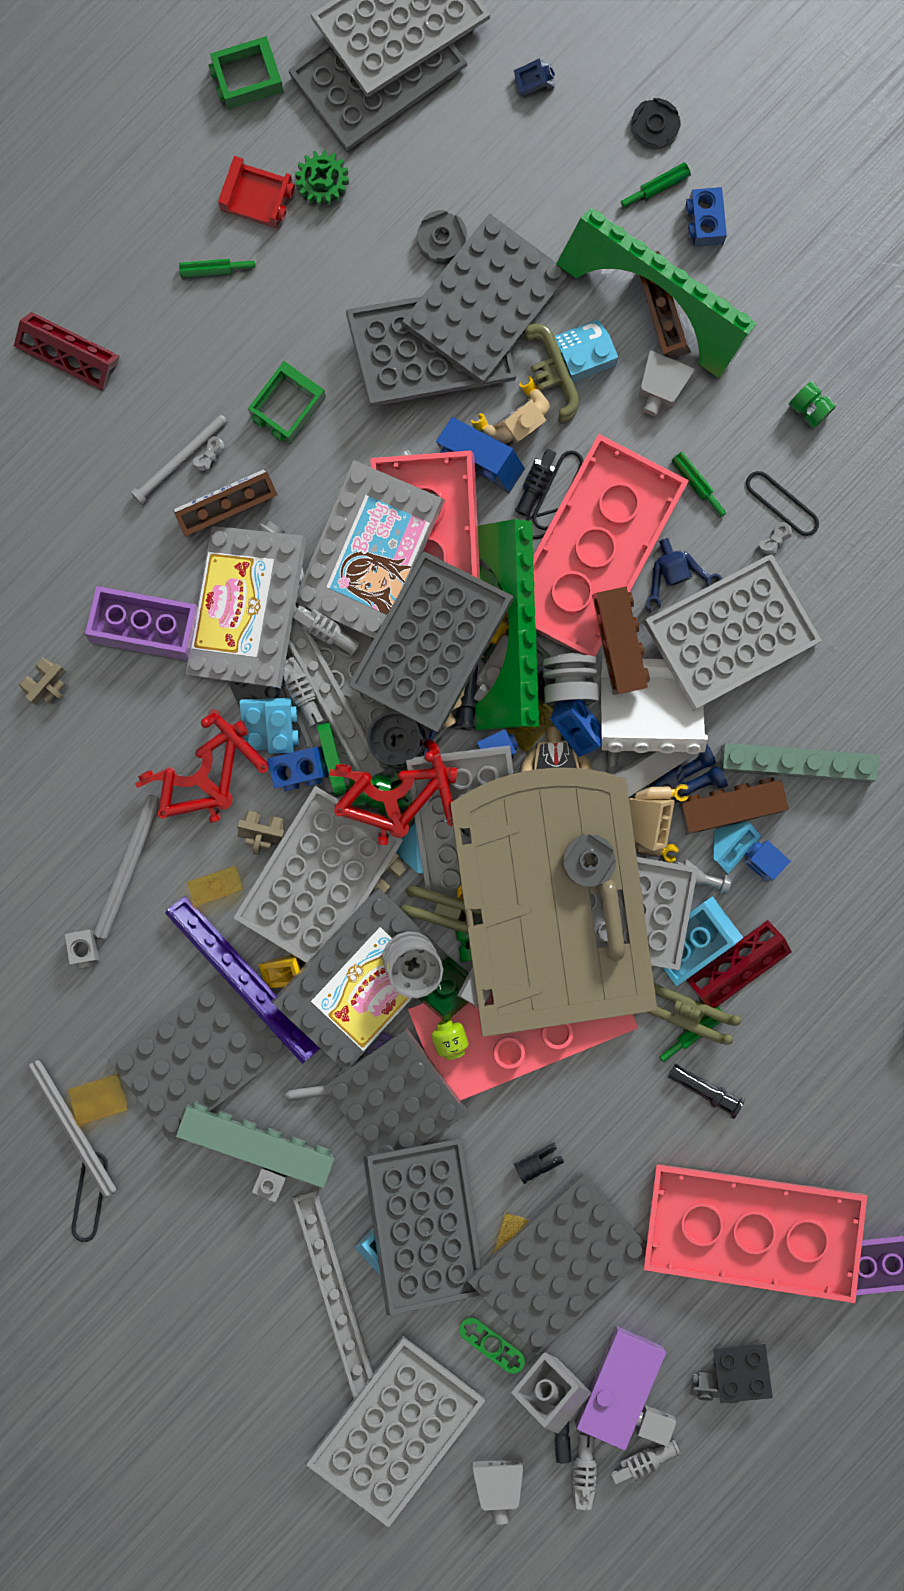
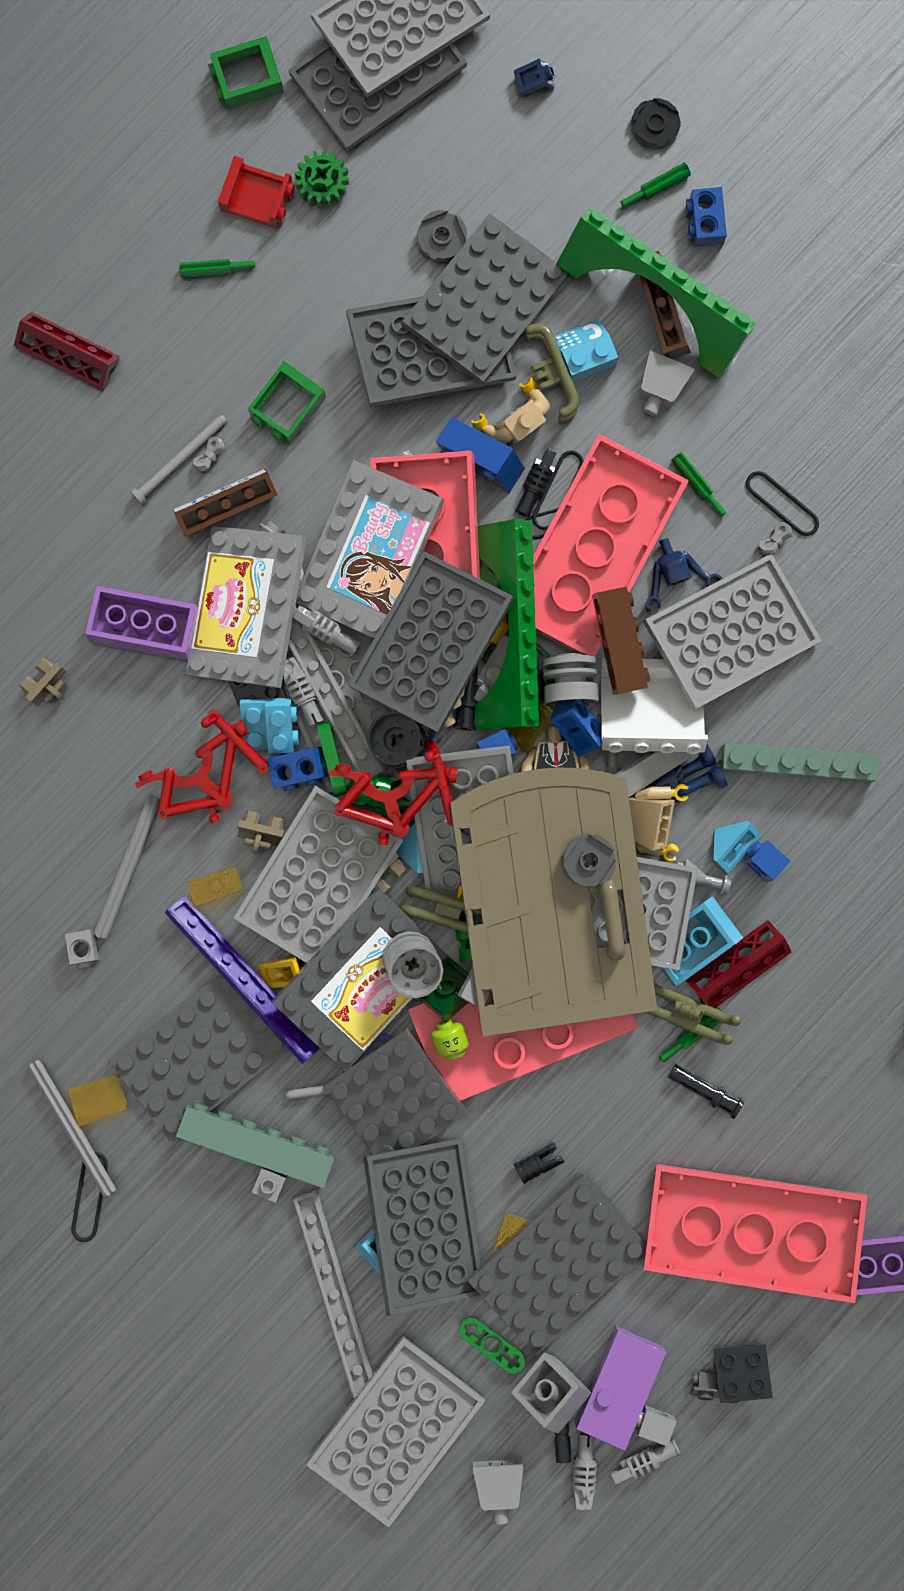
reddish brown brick [679,777,789,835] -> none
green wheel [788,381,837,429] -> none

